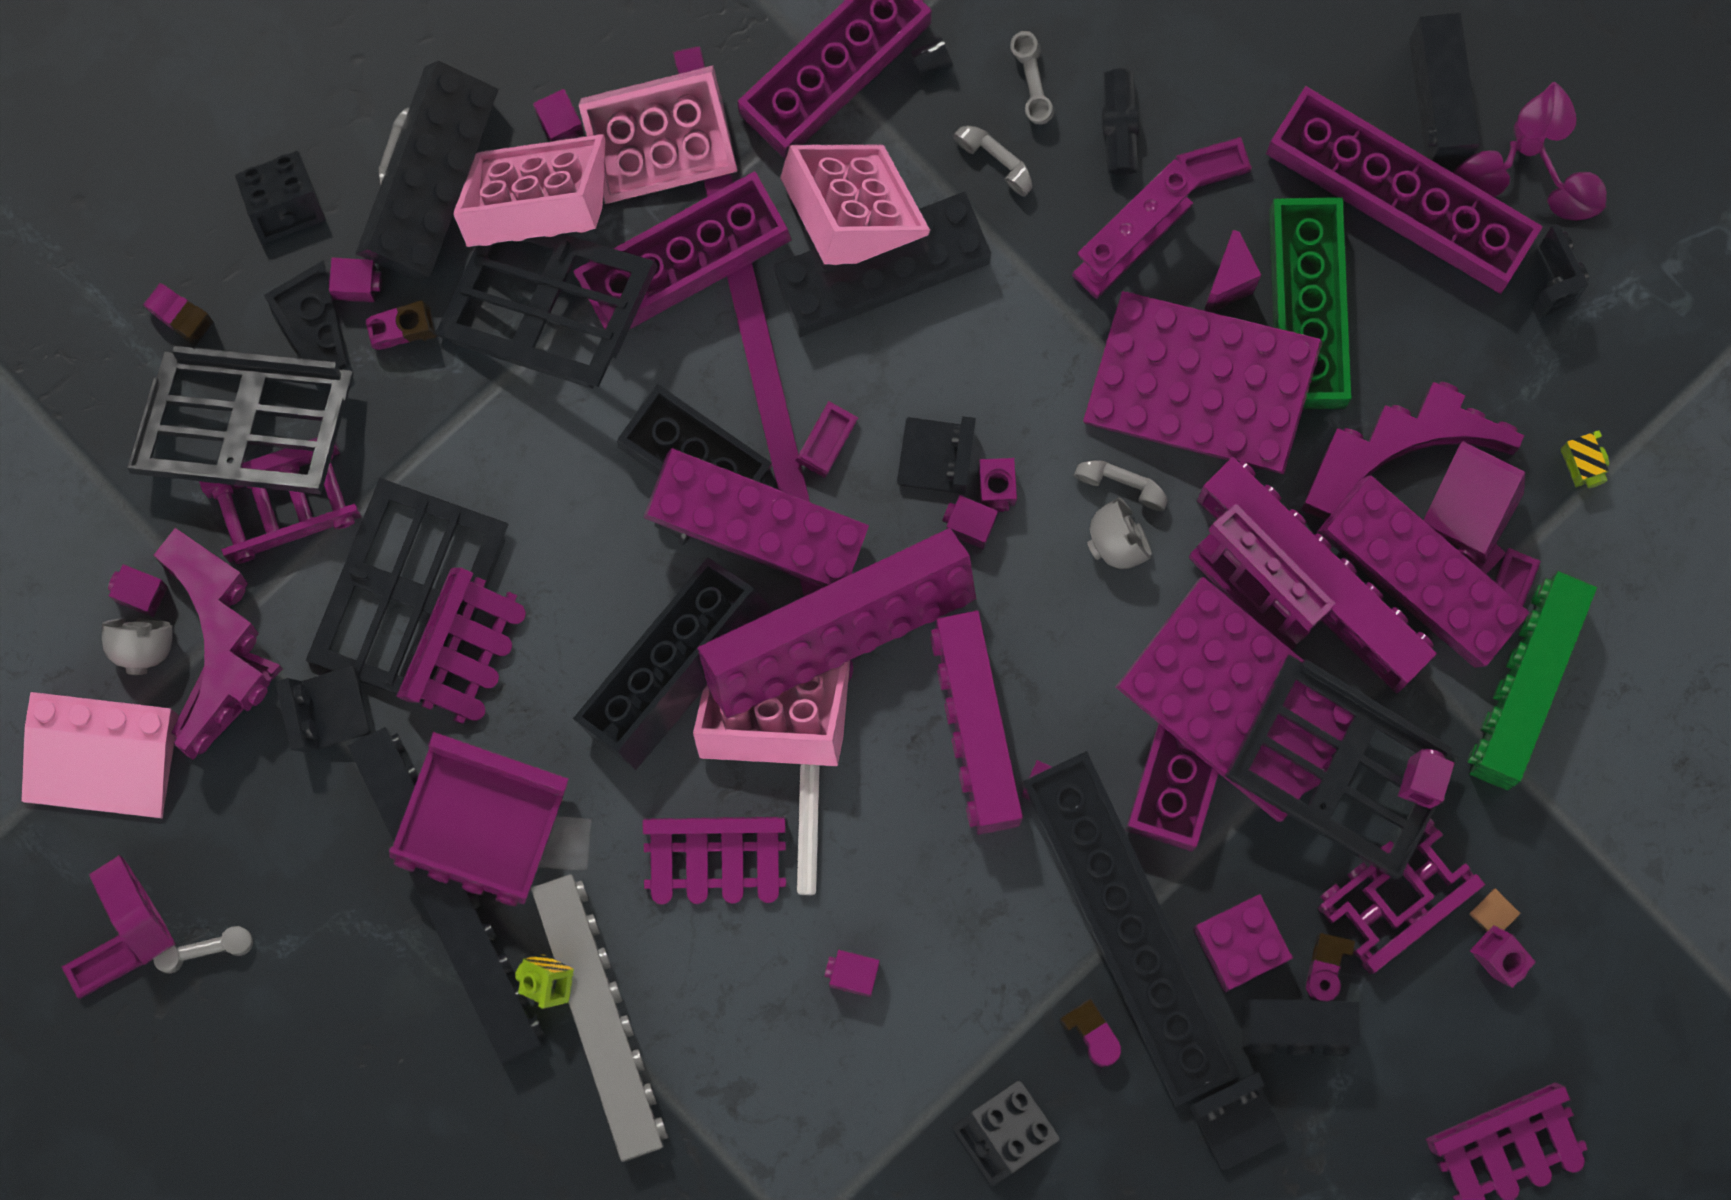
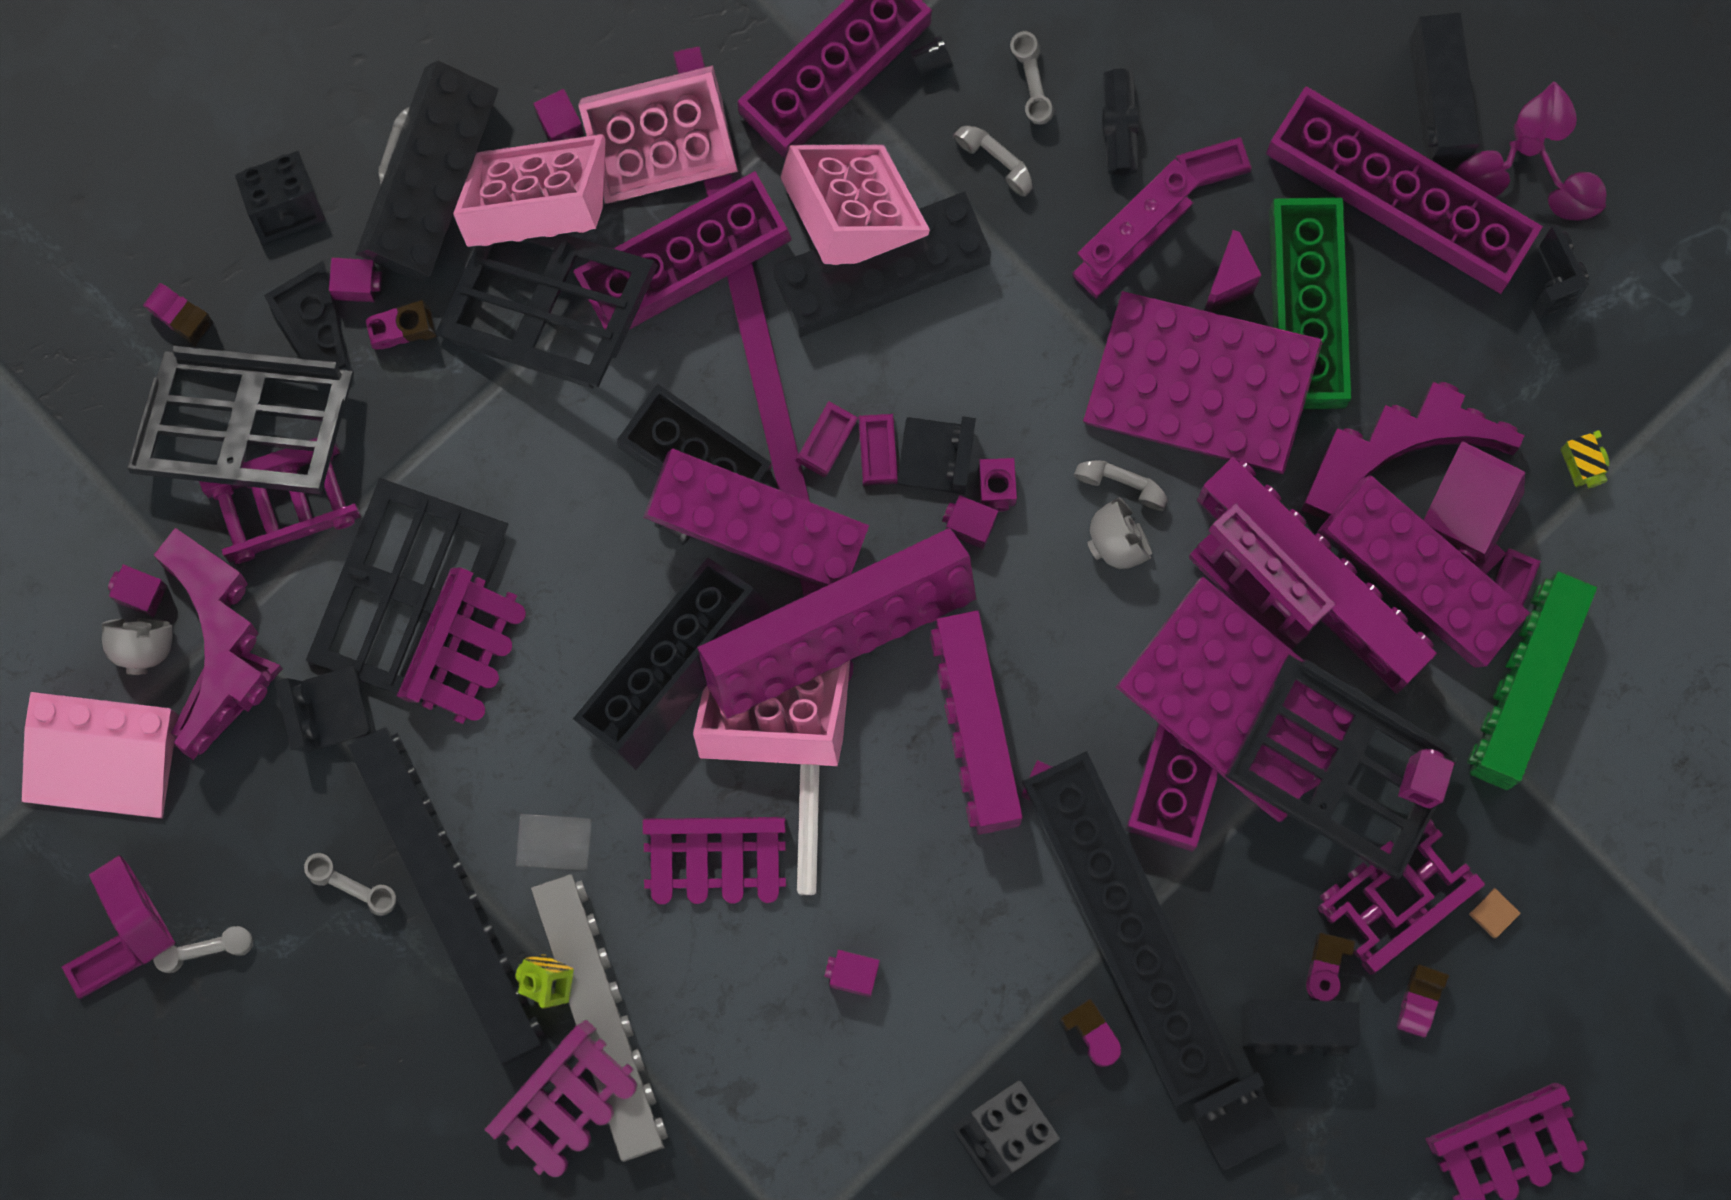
magenta panel [389,732,569,907] -> none
magenta brick [1192,894,1293,993] -> none
magenta brick [1470,925,1536,988] -> none
none -> light grey bar [304,853,396,916]
none -> magenta fence [485,1019,637,1177]
none -> magenta tile [859,414,897,486]
none -> leg [1397,964,1449,1038]

